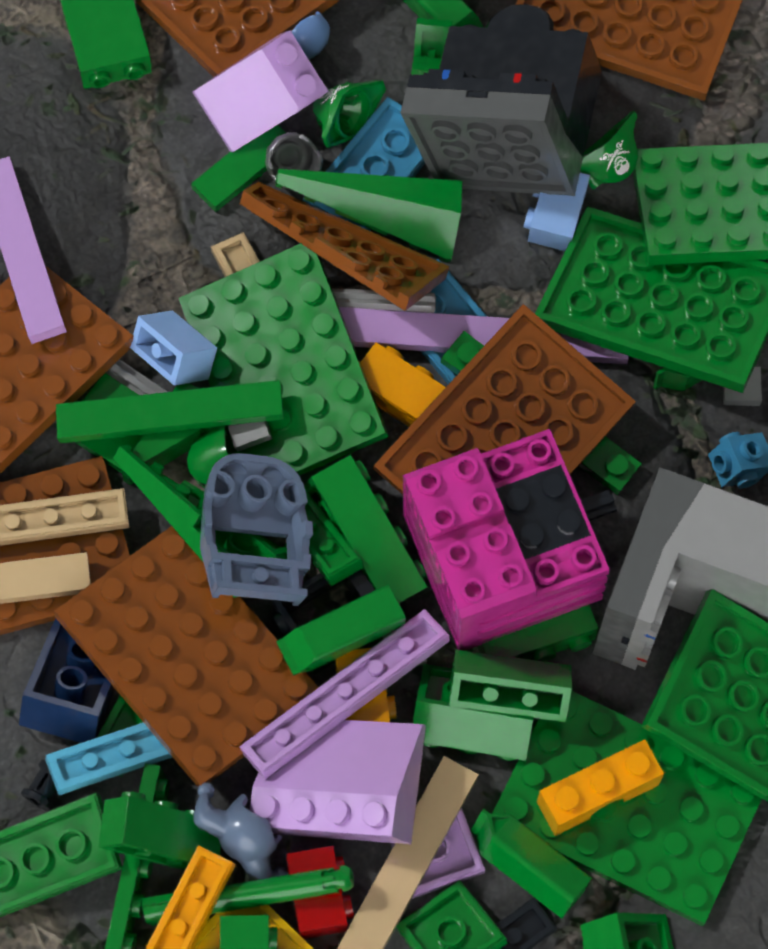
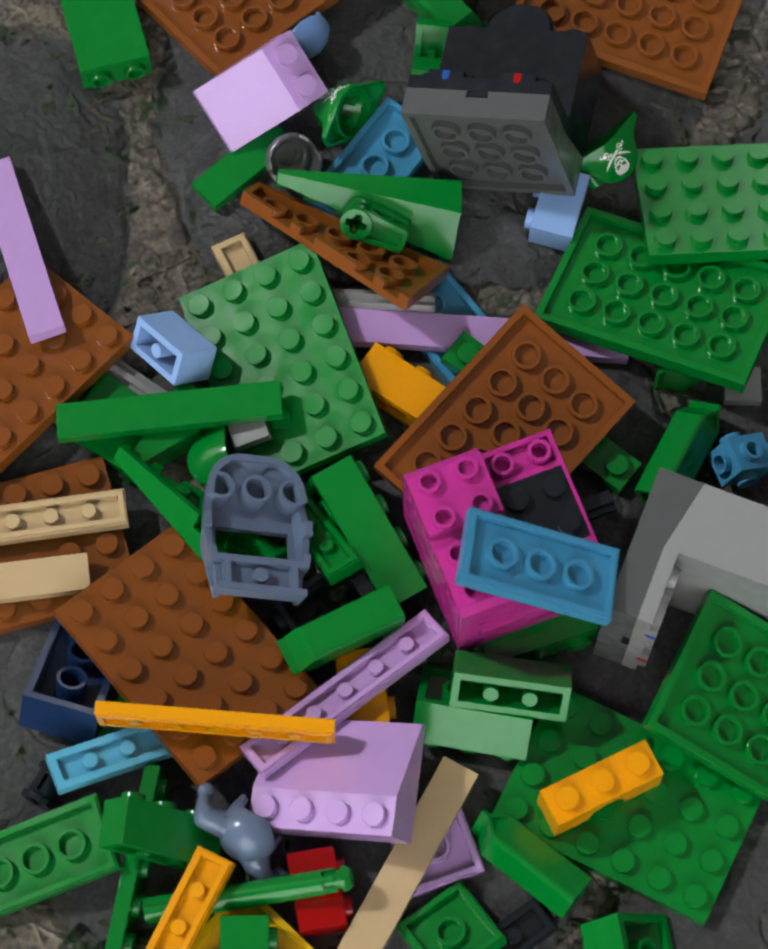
none -> light orange tile [94,700,336,744]
none -> green piece [339,196,411,253]
none -> dark azure tile [455,506,620,626]
none -> green piece [634,400,722,505]

